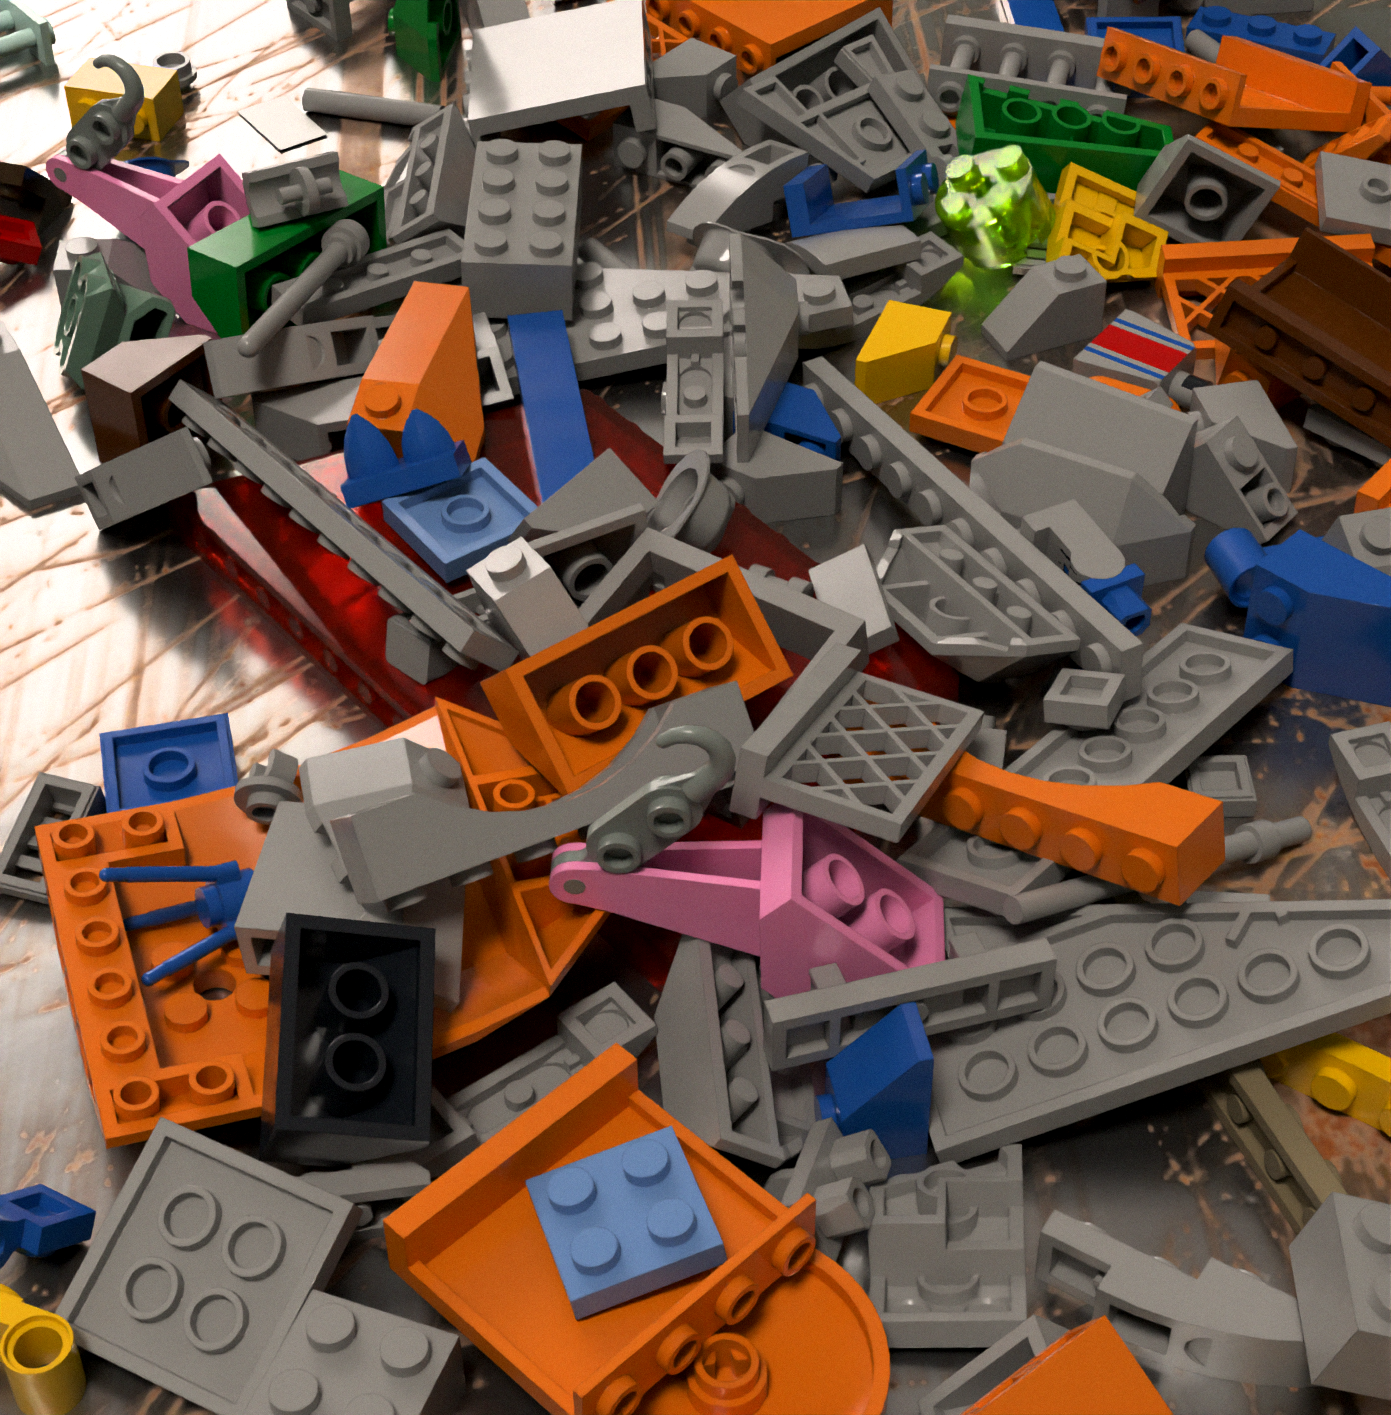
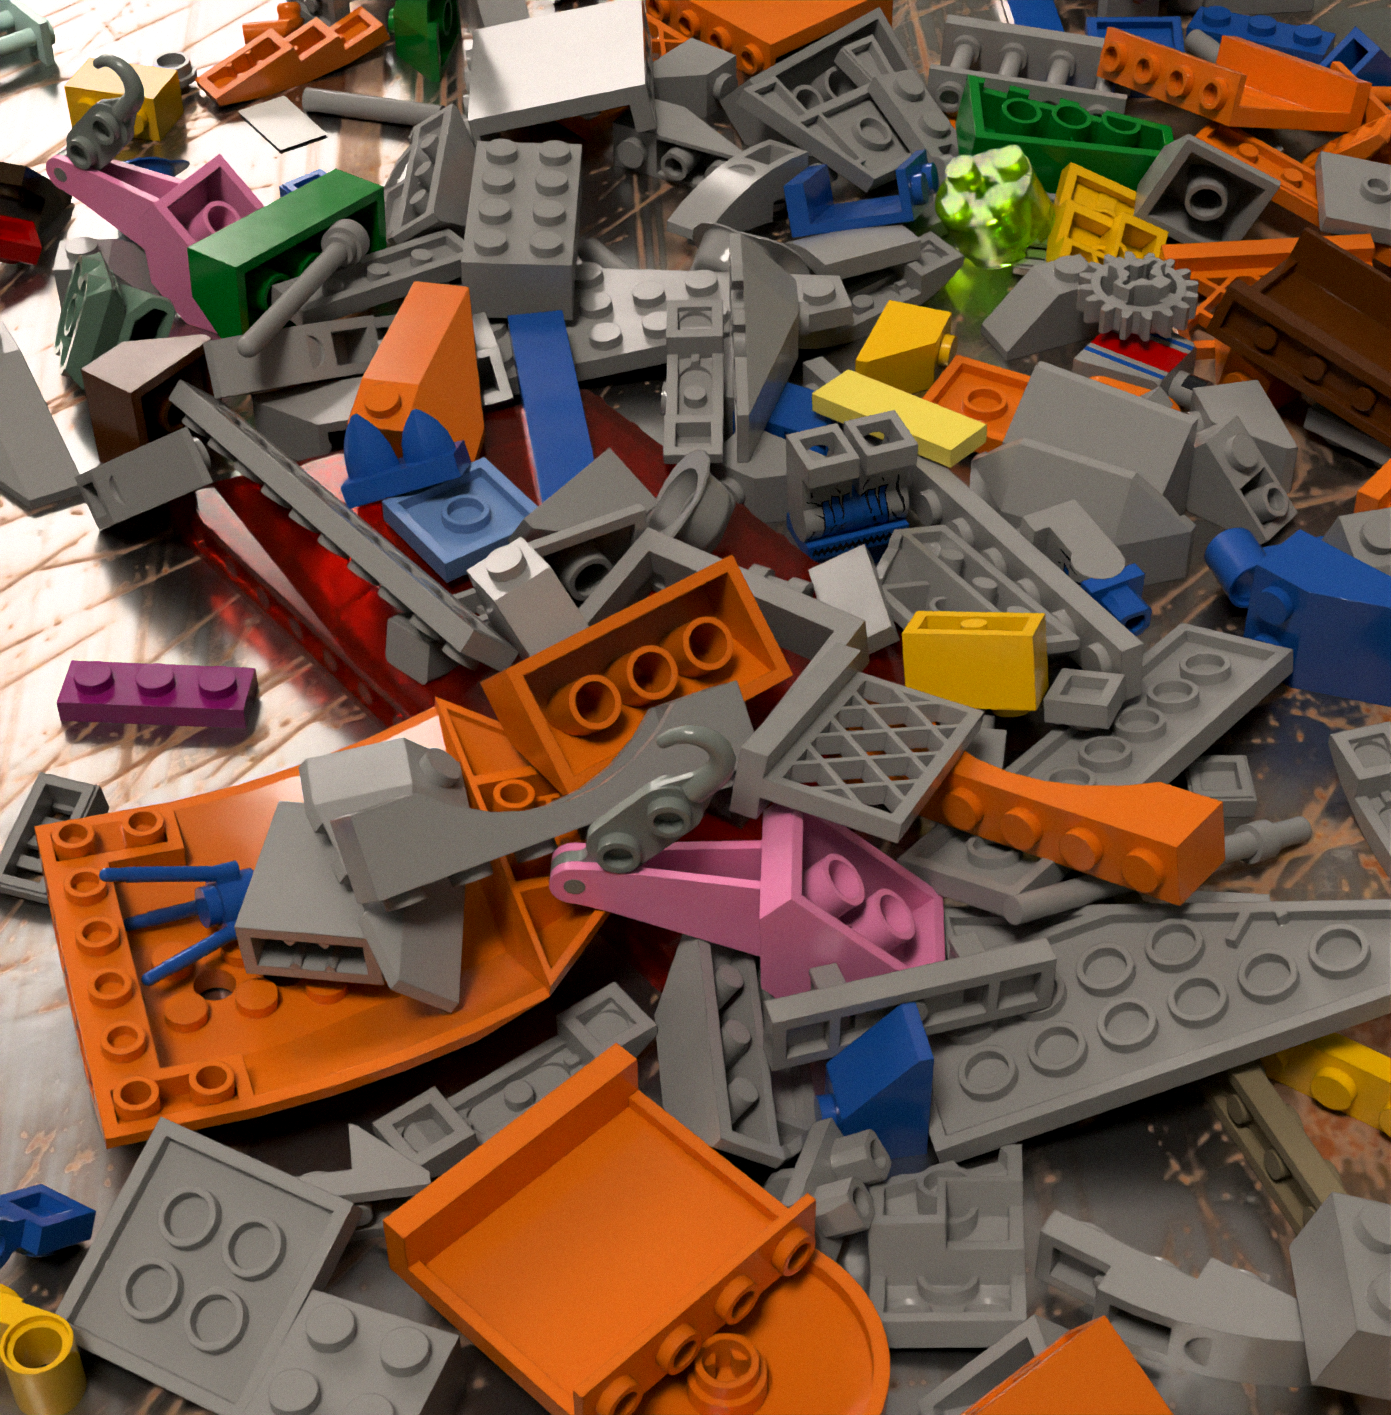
blue plate [99,713,239,813] -> none
light grey plate [234,749,303,825] -> none
light grey hips [241,151,348,228] -> none
black slope [259,913,436,1167] -> none
medium blue plate [525,1125,727,1320] -> none
none -> magenta plate [56,660,258,729]
none -> orange slope [195,6,390,106]
none -> orange arm [242,2,305,45]
none -> light grey hips [786,410,918,570]
none -> light yellow tile [812,369,987,468]
none -> yellow brick [902,611,1049,717]
none -> light grey gear [1076,251,1199,341]

